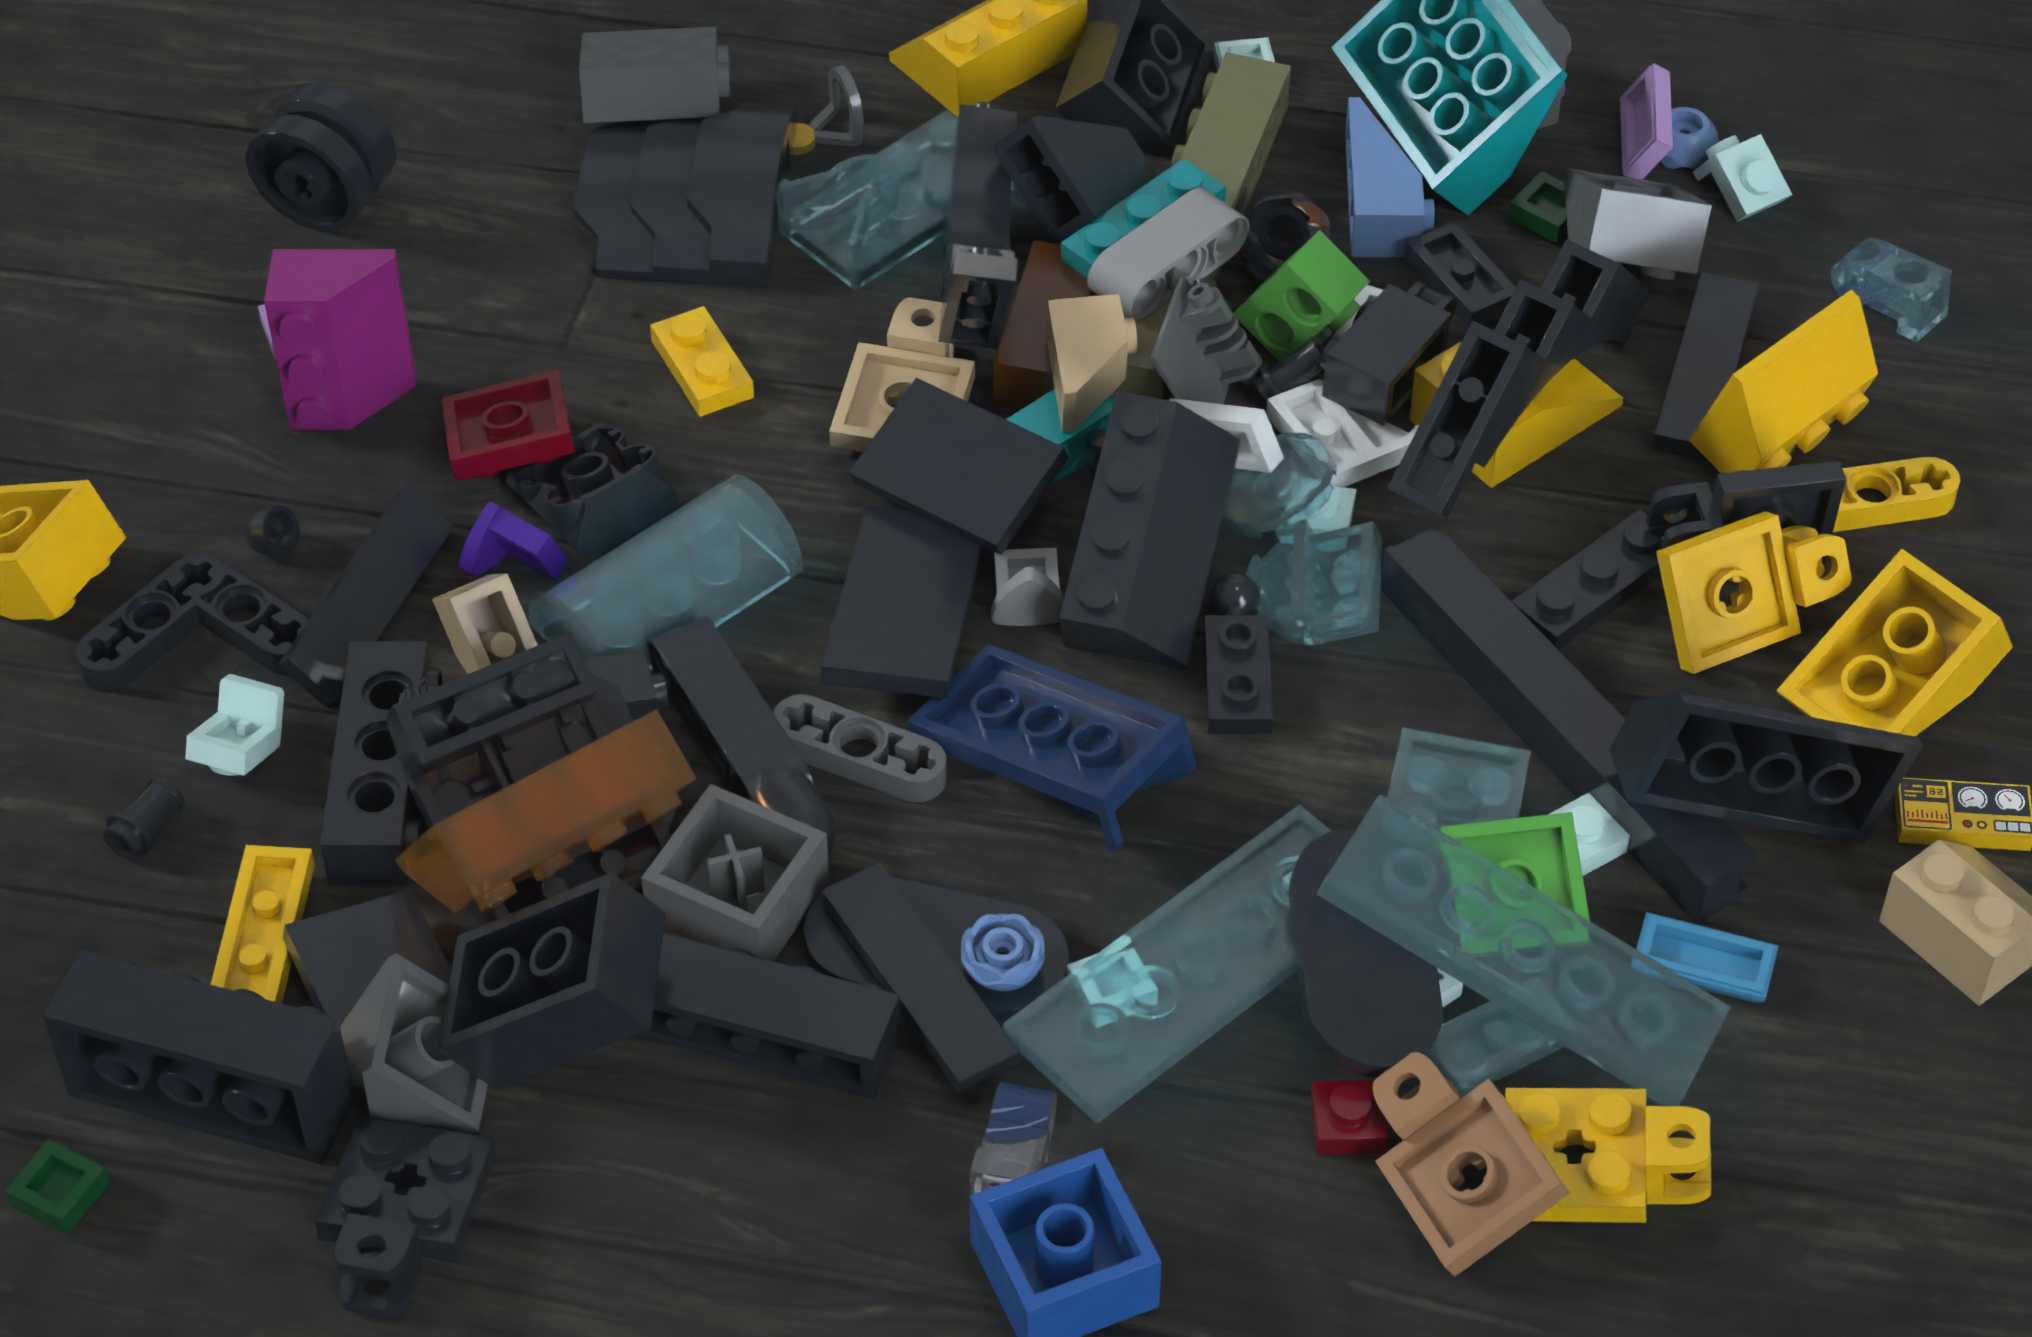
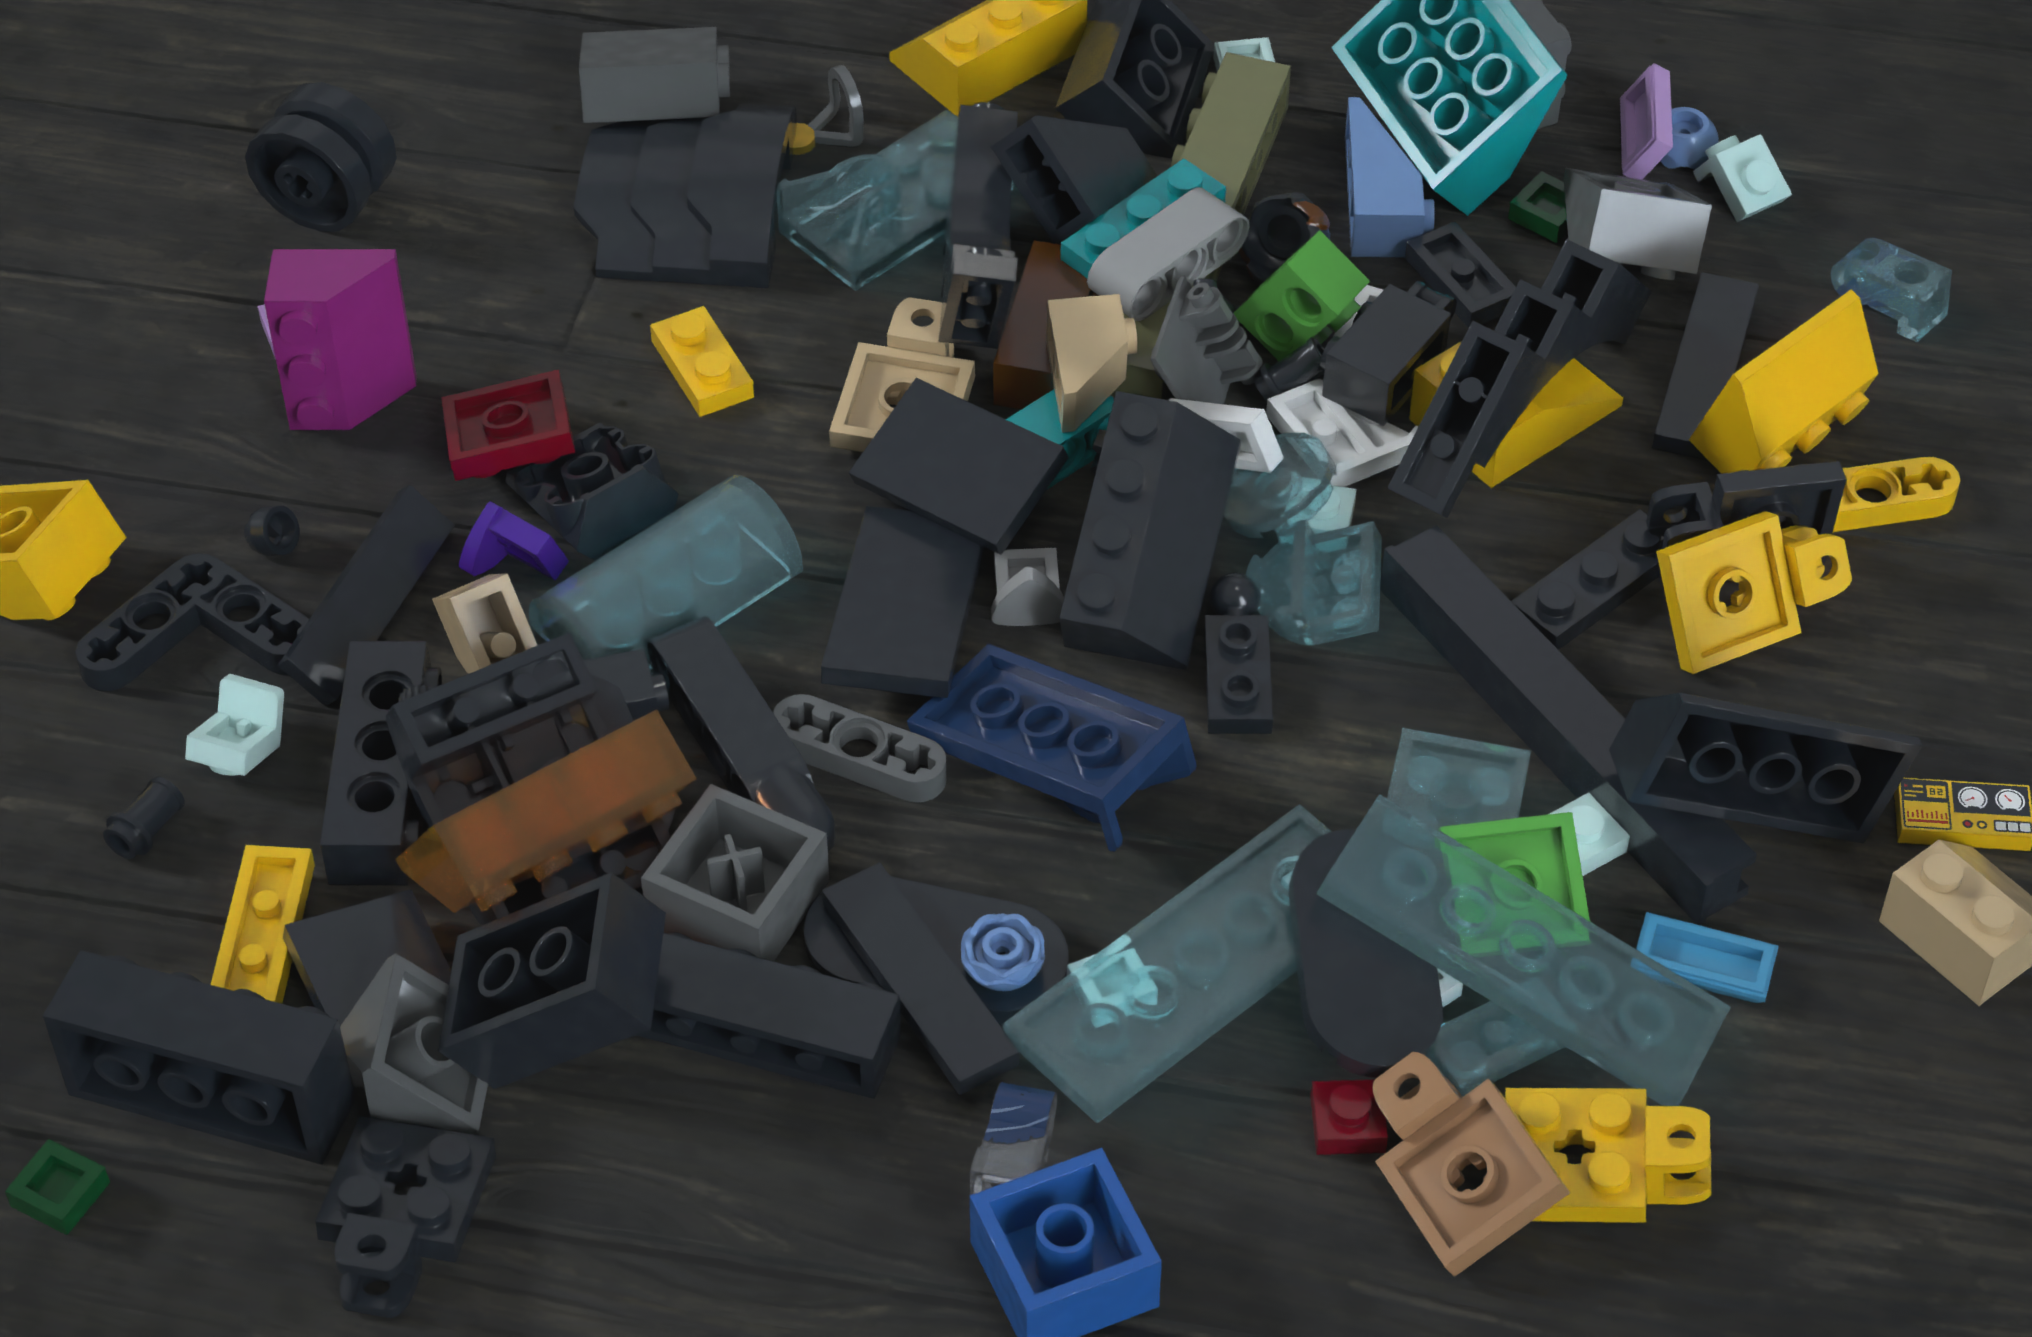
yellow slope [1776,549,2013,737] -> none

